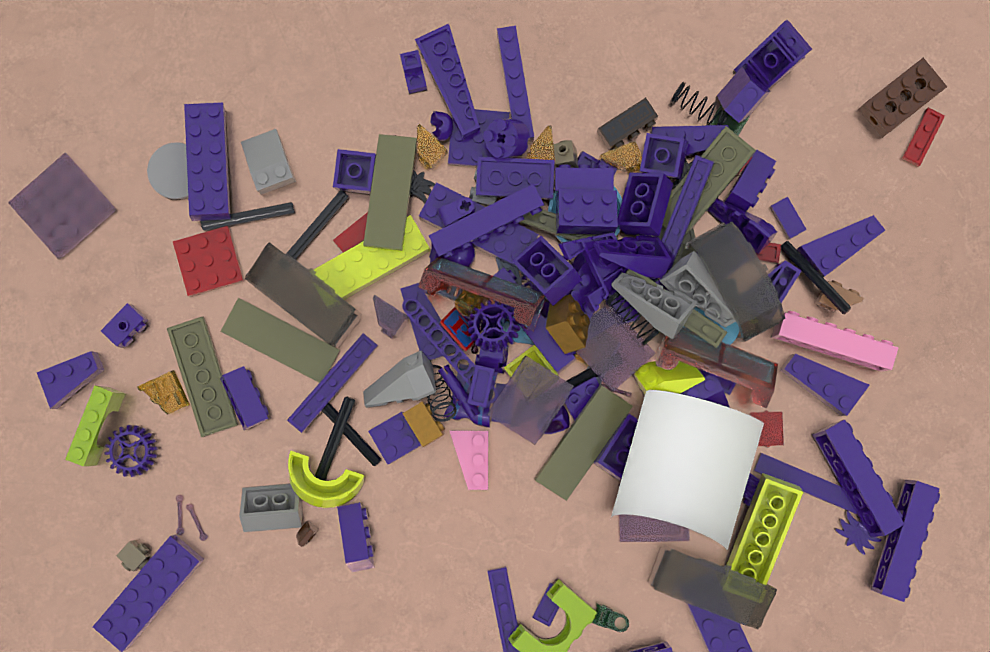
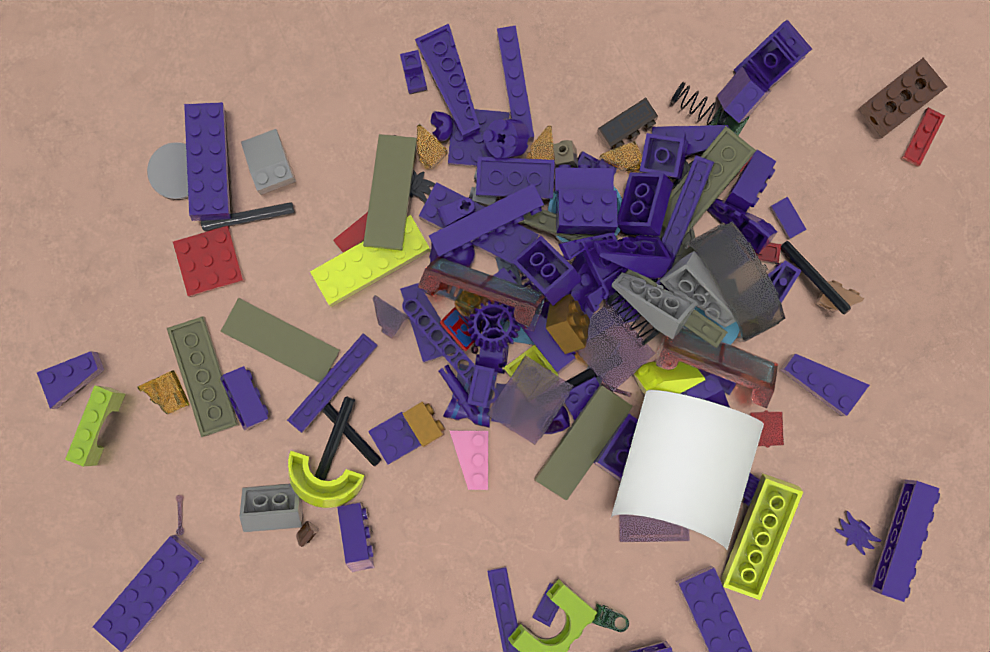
clear purple plate [8,152,117,259] -> none
dark purple brick [101,303,148,348] -> none
dark purple gear [104,425,158,477] -> none
dark tan brick [116,540,151,572] -> none
clear purple hinge [186,503,208,541] -> none
clear smoke piece [245,242,361,347] -> none
black axle [281,190,349,267] -> none
dark purple brick [333,149,376,194] -> none
light grey wedge [363,351,436,408] -> none
black piece [427,365,457,422] -> none
clear smoke piece [648,544,777,629] -> none
dark purple tile [753,453,858,515] -> none
bright pink brick [771,311,898,372] -> none
dark purple wedge [797,215,885,277] -> none
dark purple brick [812,419,905,537] -> none

